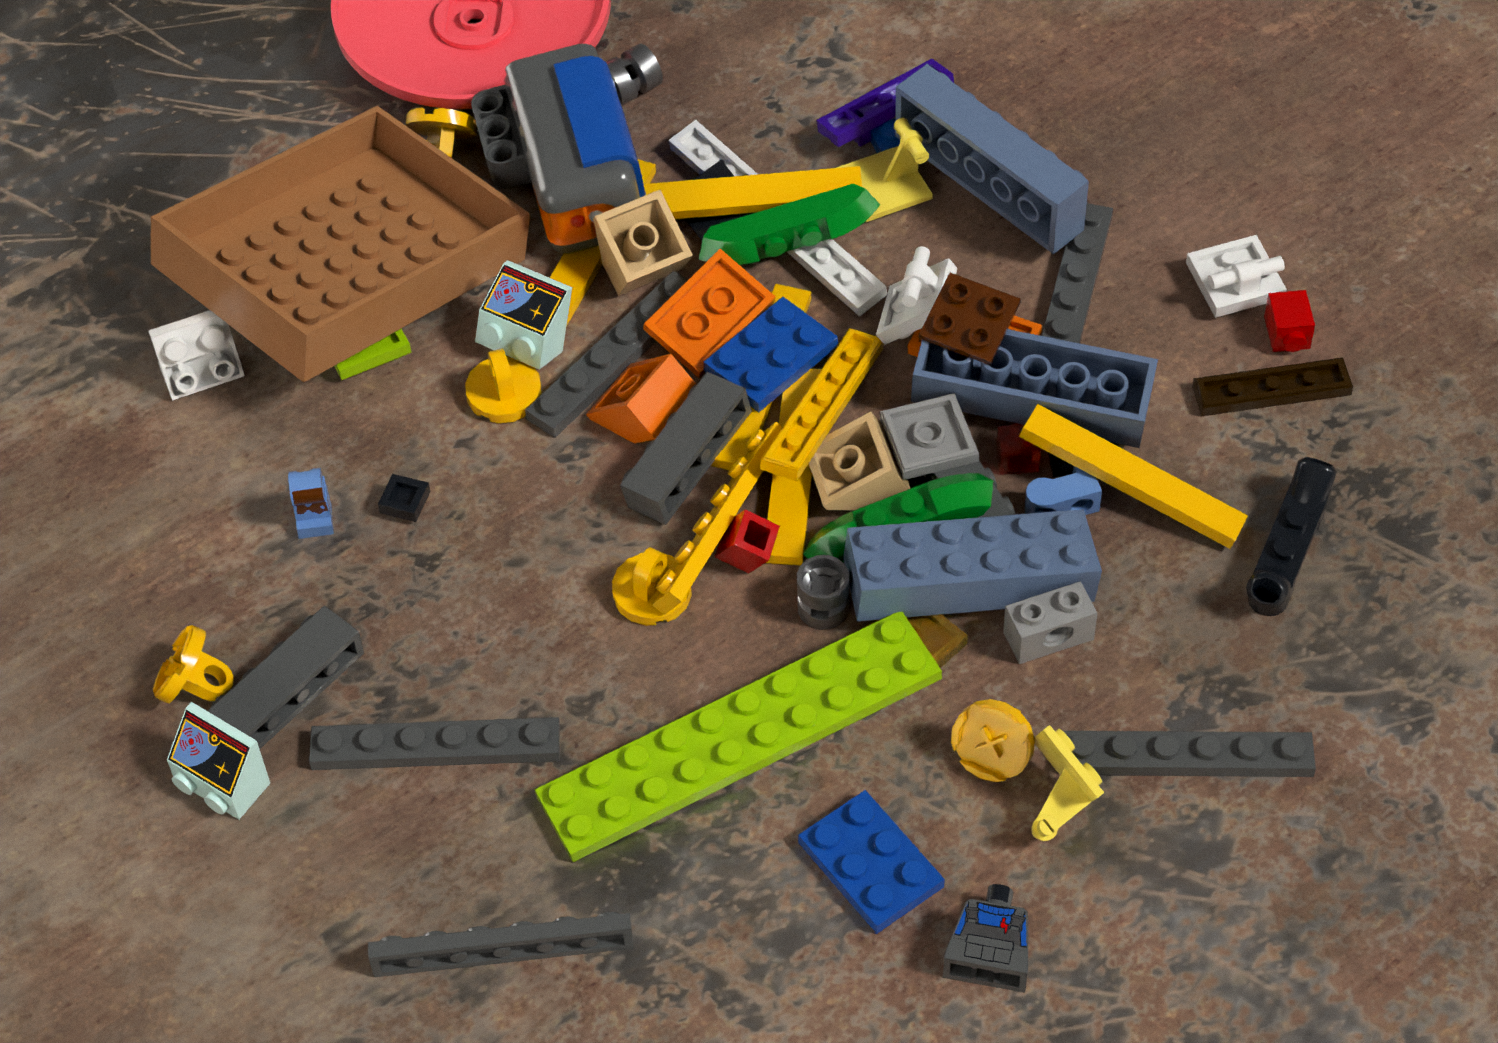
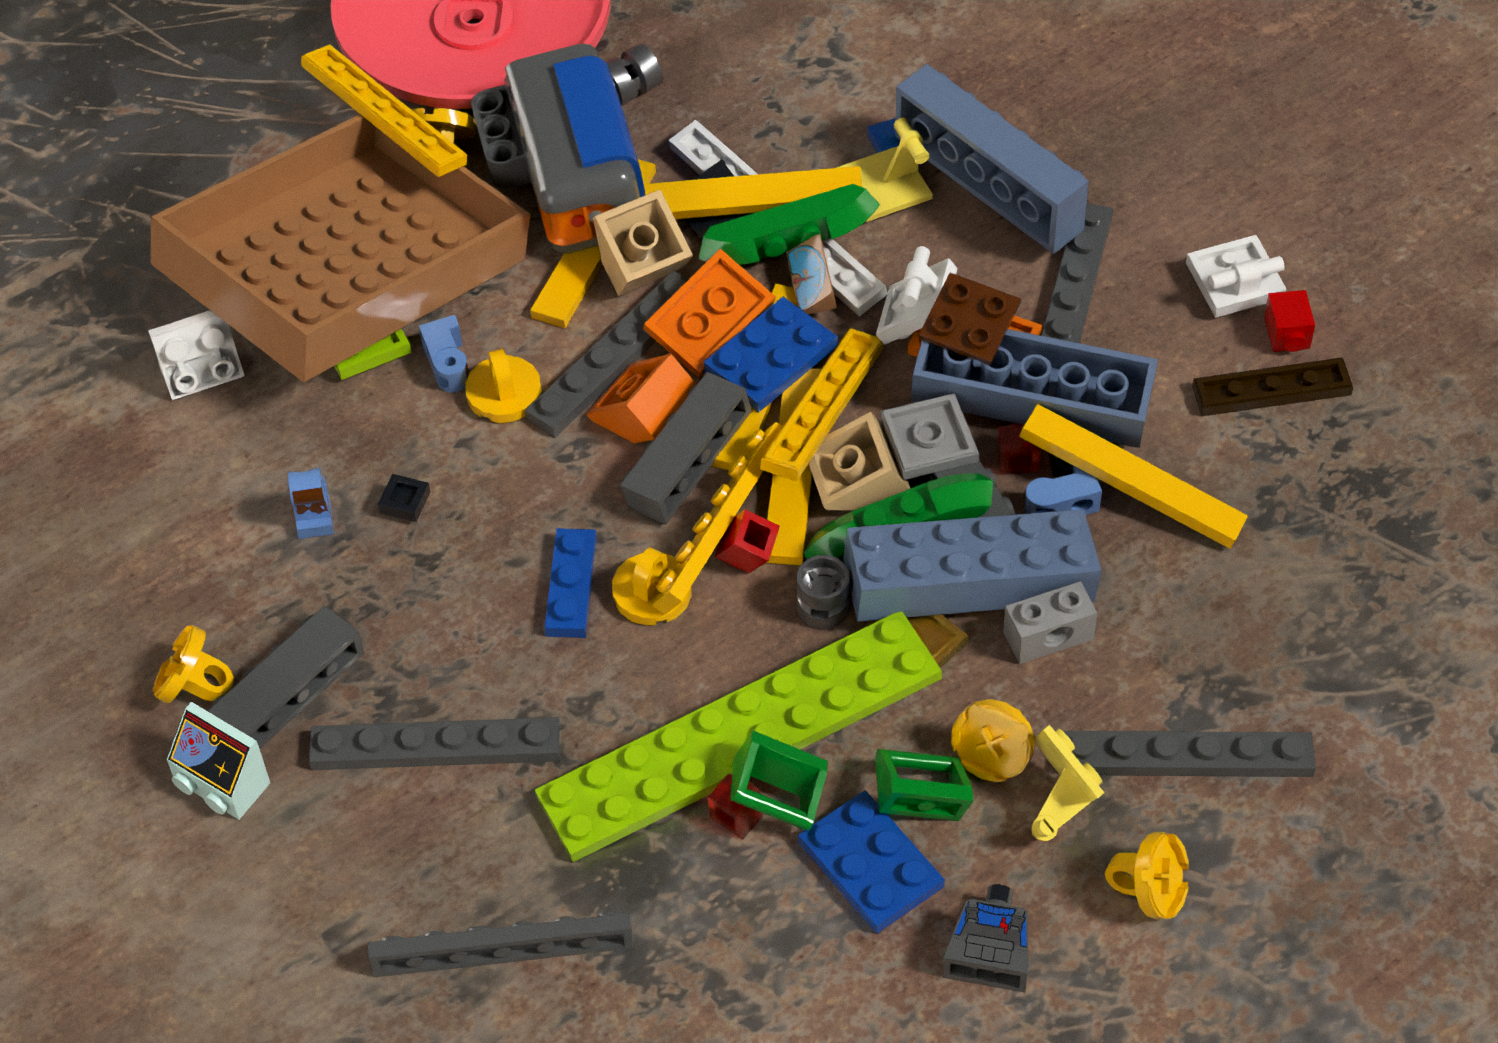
slope [475,260,572,370] -> none
dark purple hinge [816,59,954,148] -> none
black plate [1246,457,1337,616] -> none
none -> yellow tile [301,44,467,177]
none -> medium blue leg [419,315,469,393]
none -> blue plate [545,528,597,638]
none -> clear red plate [708,773,763,840]
none -> green tile [730,730,828,831]
none -> slope [786,234,837,315]
none -> green tile [875,749,973,821]
none -> yellow tile [1104,832,1189,920]

